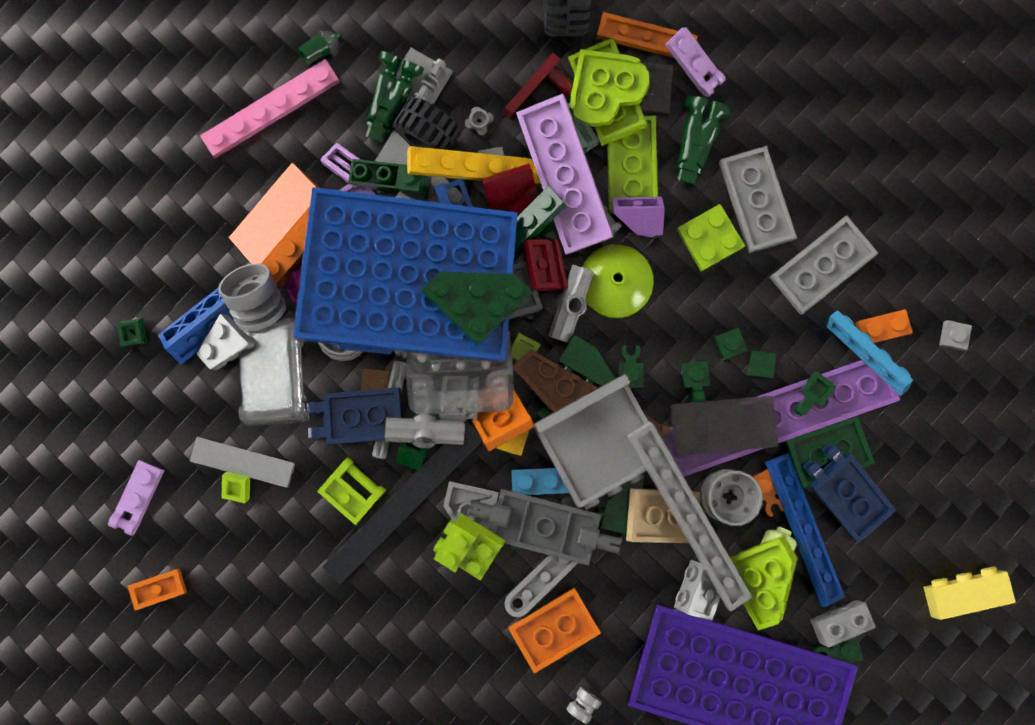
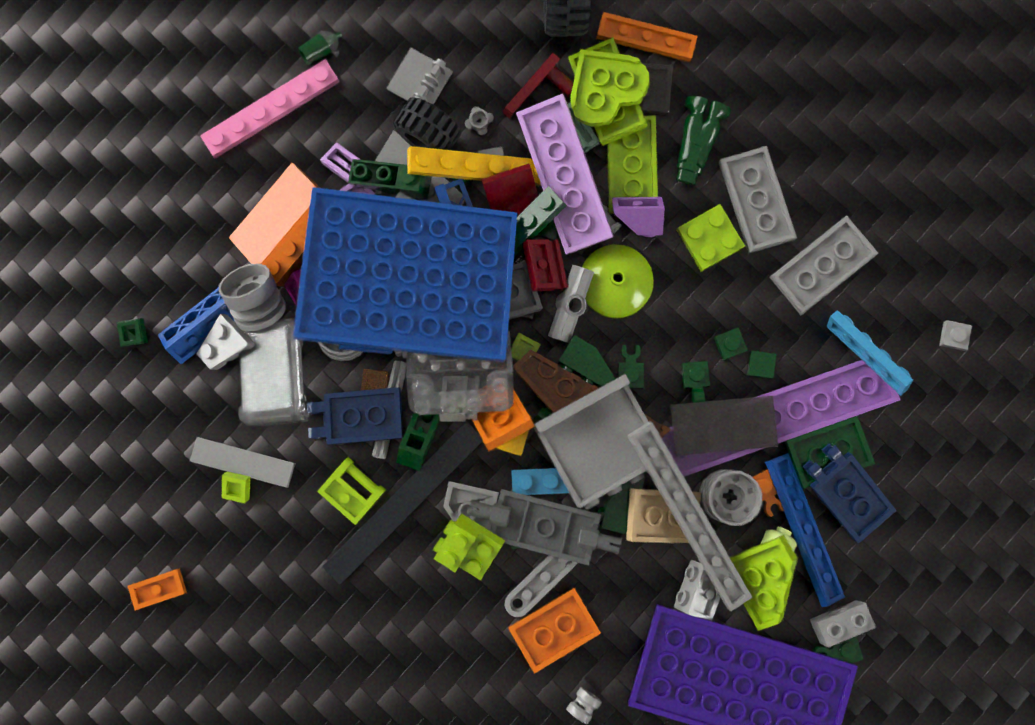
lavender plate [108,460,164,536] -> none
dark green piece [365,51,424,143] -> none
light grey piece [385,414,465,448] -> none
dark green plate [421,272,532,347] -> none
lavender plate [665,27,726,97] -> none
dark green plate [793,371,837,417] -> none
orange plate [855,309,913,343] -> none
light yellow brick [924,567,1016,620] -> none

